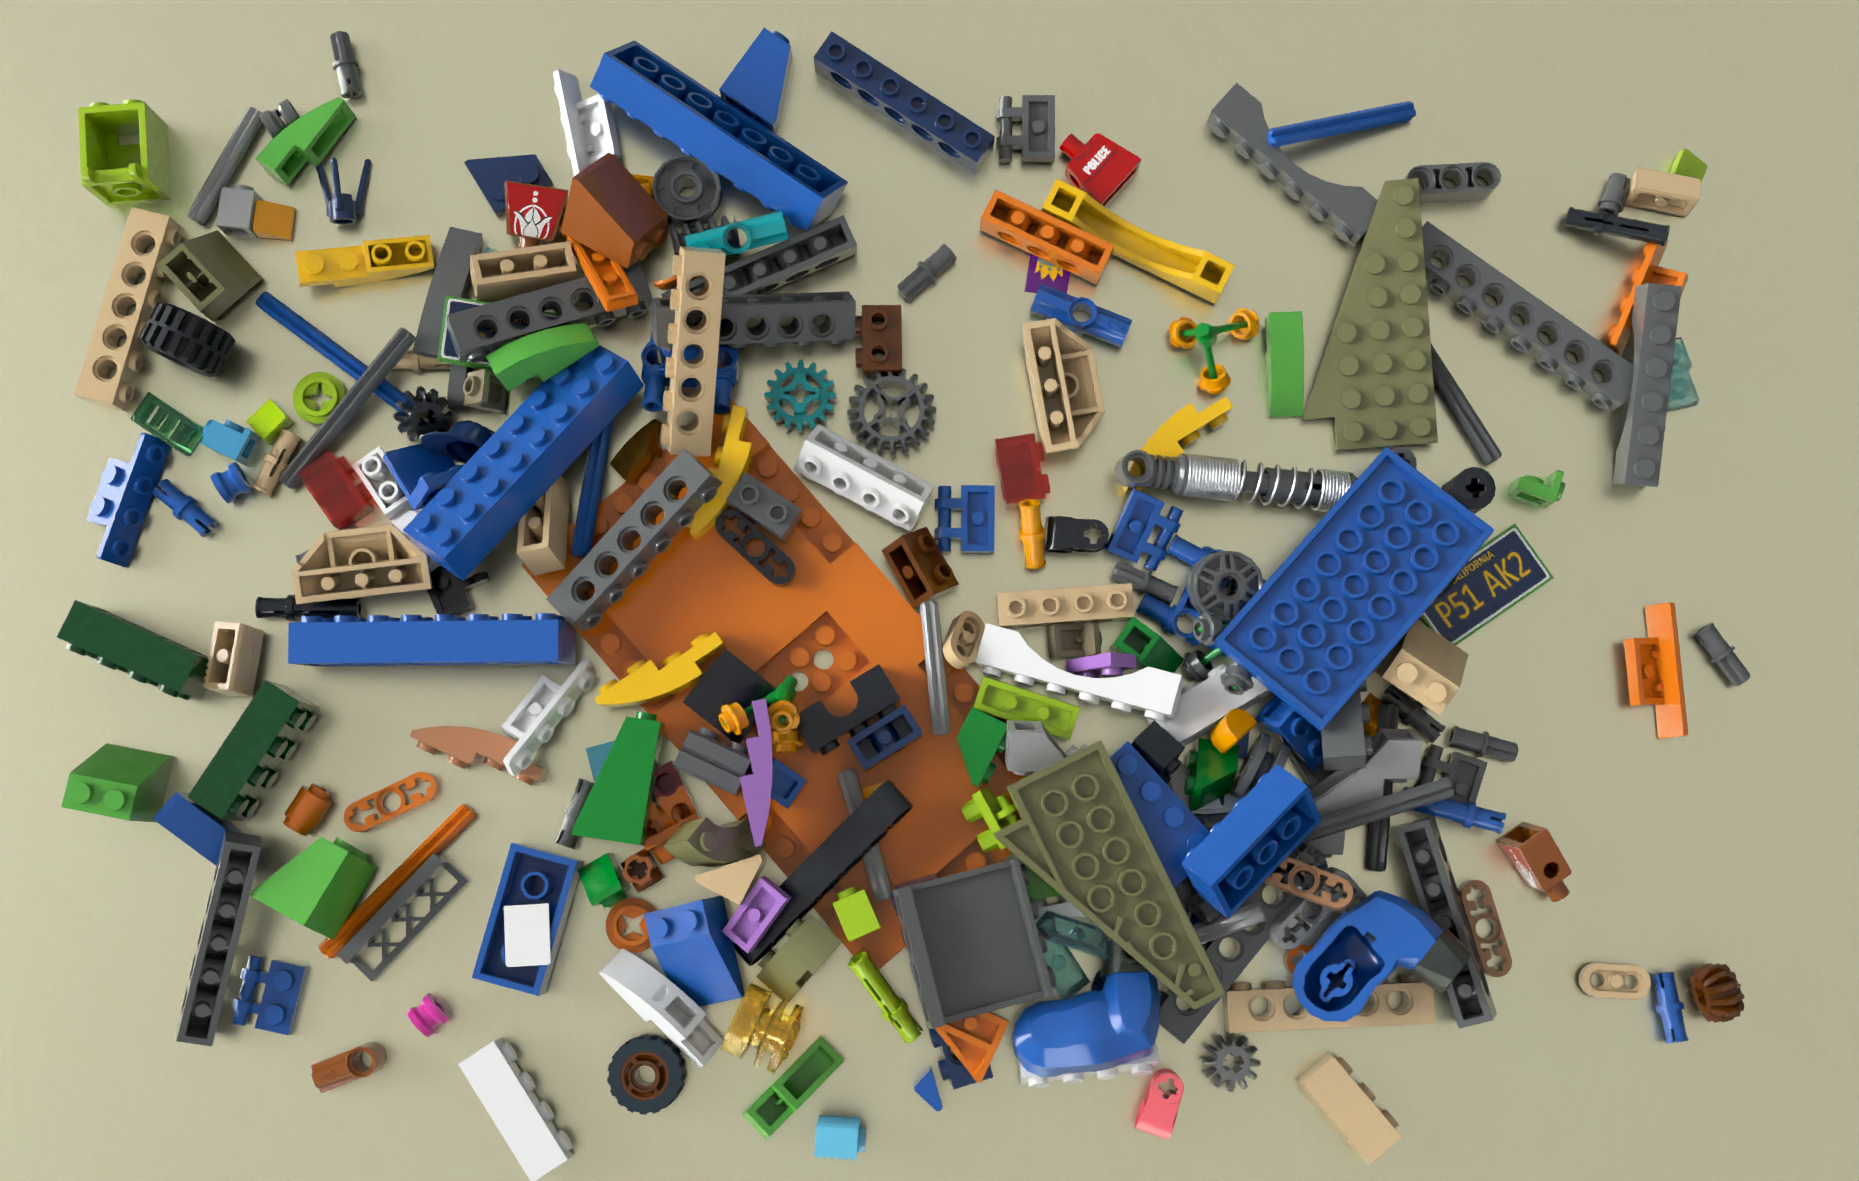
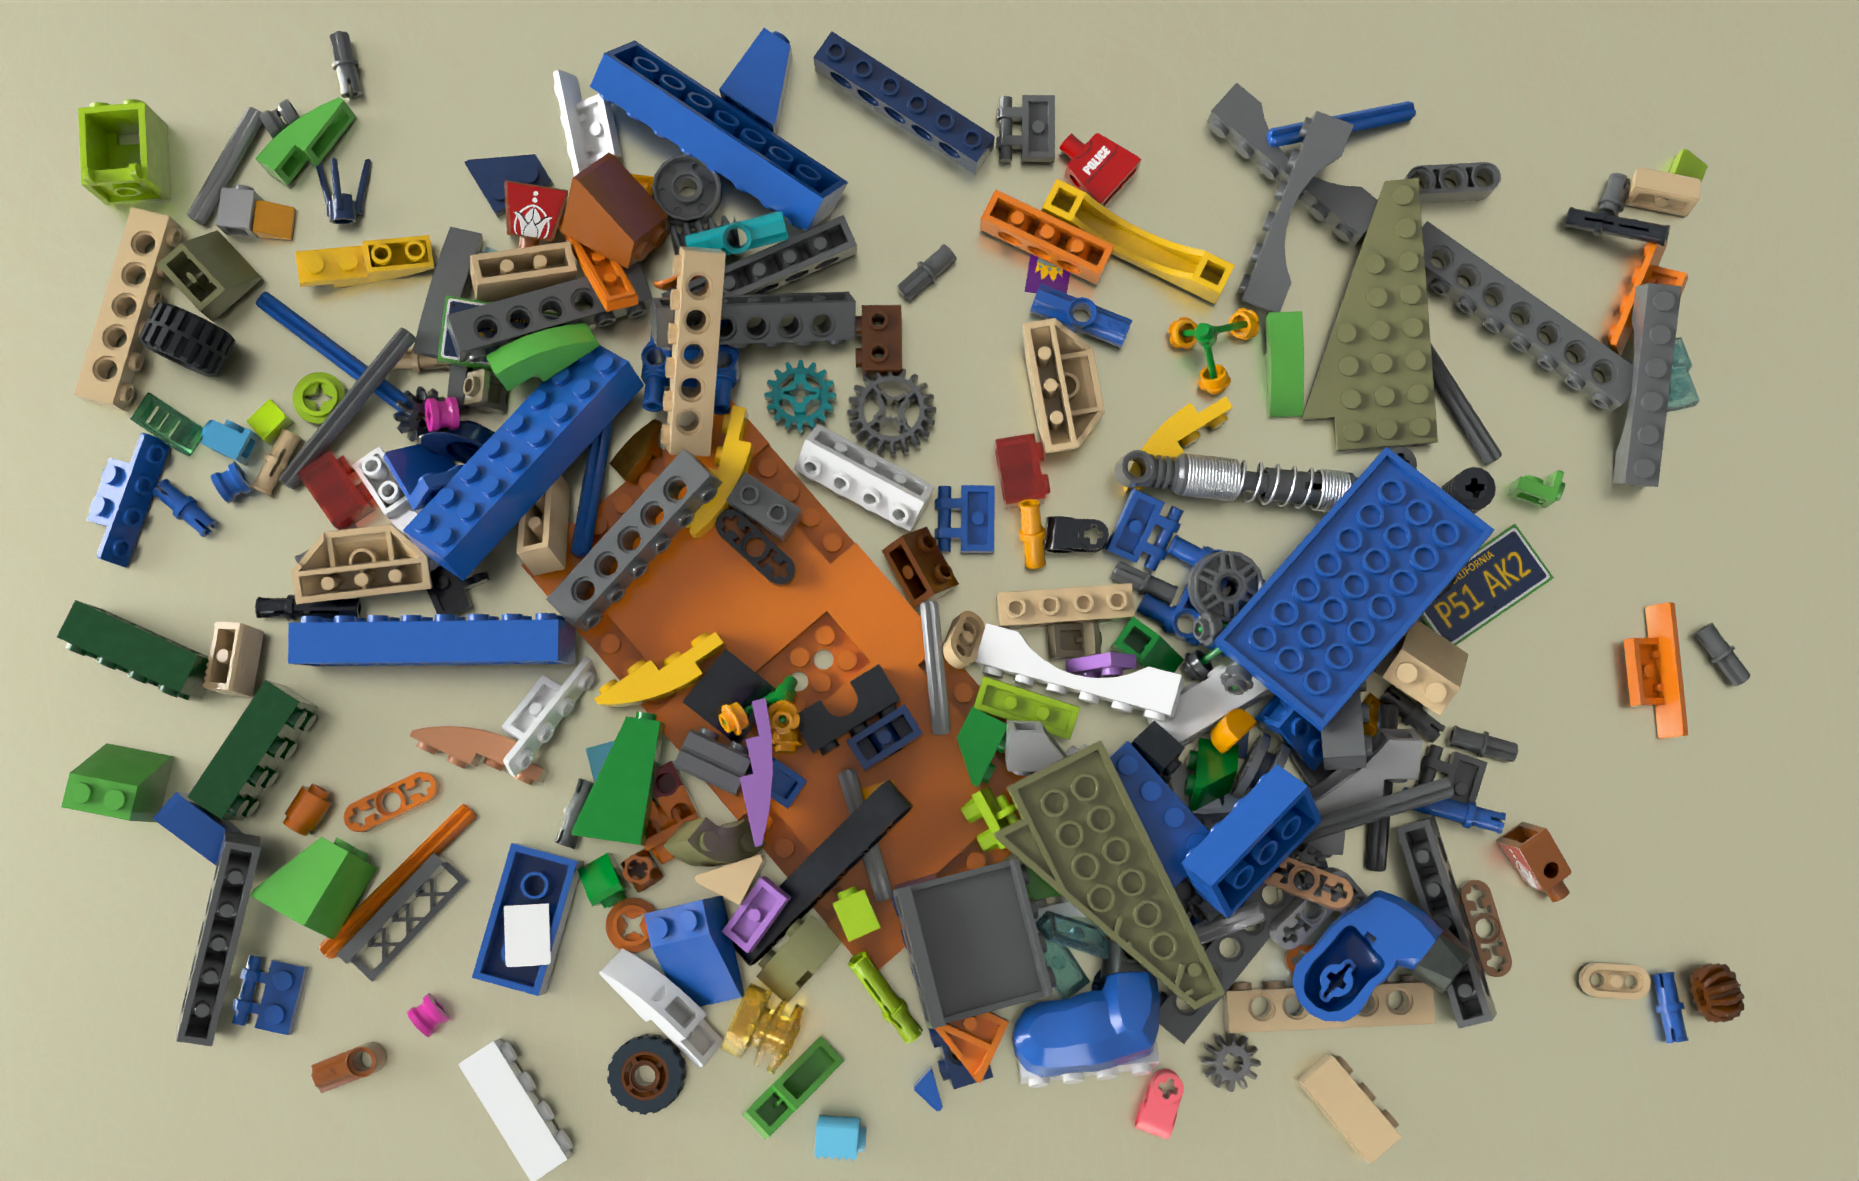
none -> dark pink wheel [425,397,460,432]
none -> dark grey arch [1237,111,1354,312]

